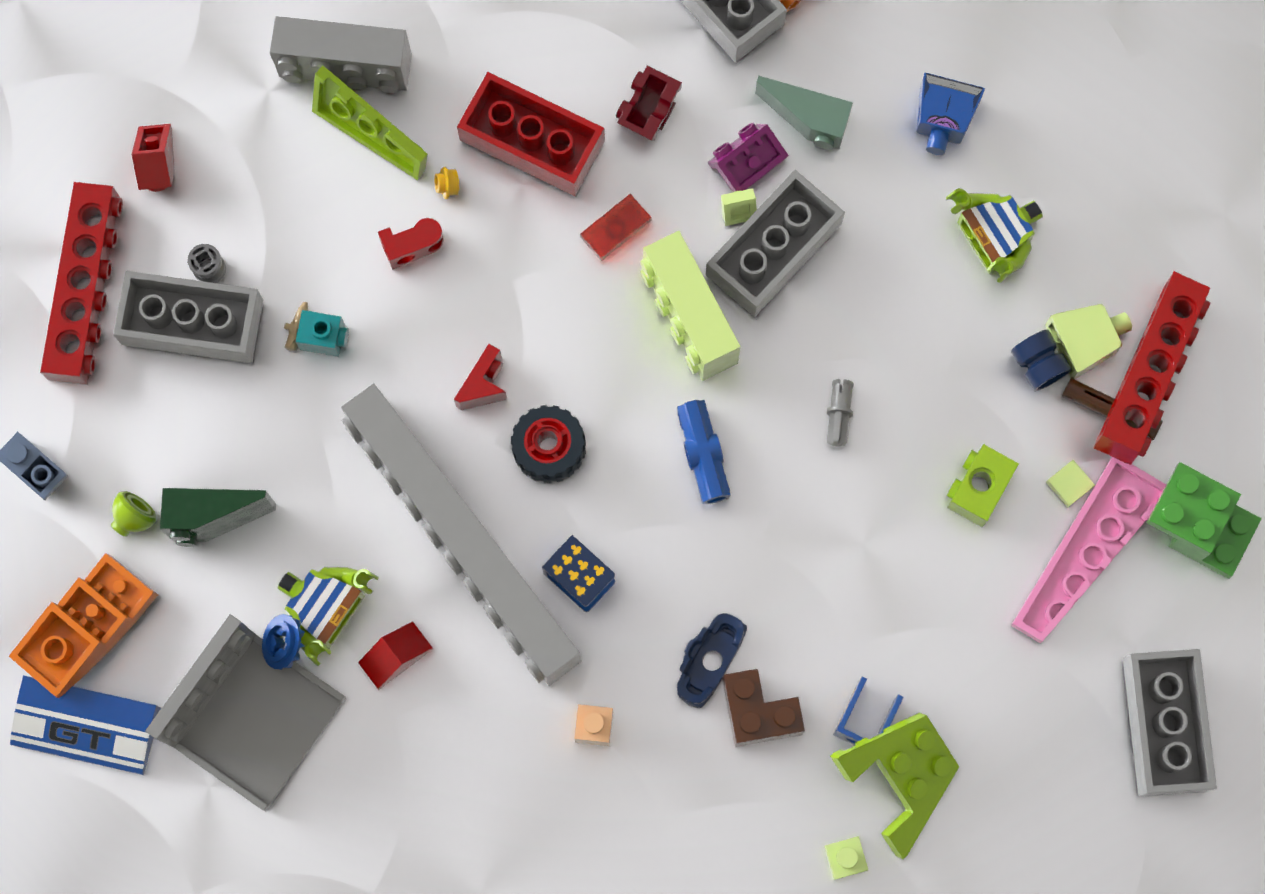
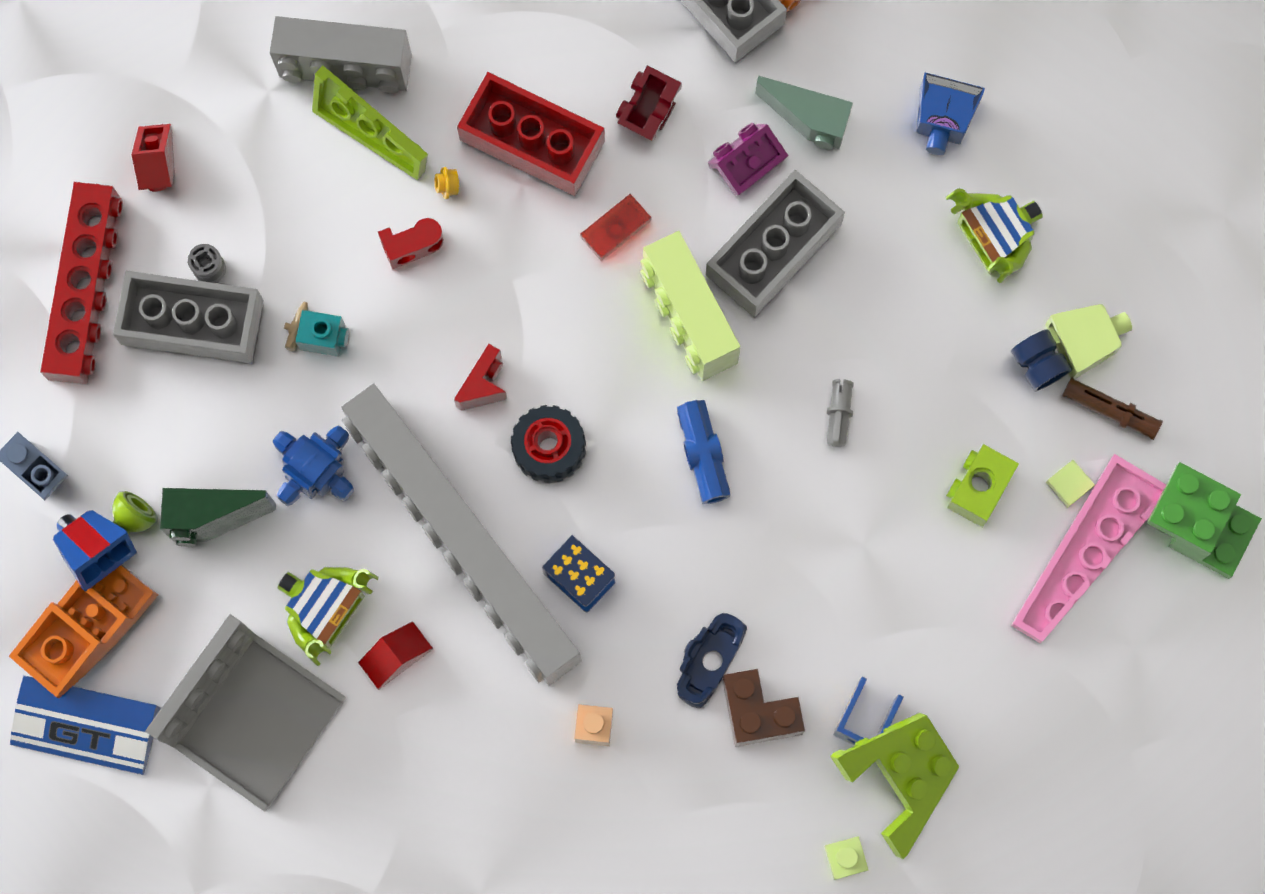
blue gear [262,614,305,670] -> none
yellowish green plate [721,188,757,226] -> none
red brick [1093,271,1211,465] -> none
light grey brick [1123,649,1217,796] -> none
none -> blue torso [53,510,137,591]
none -> blue piece [273,425,354,506]

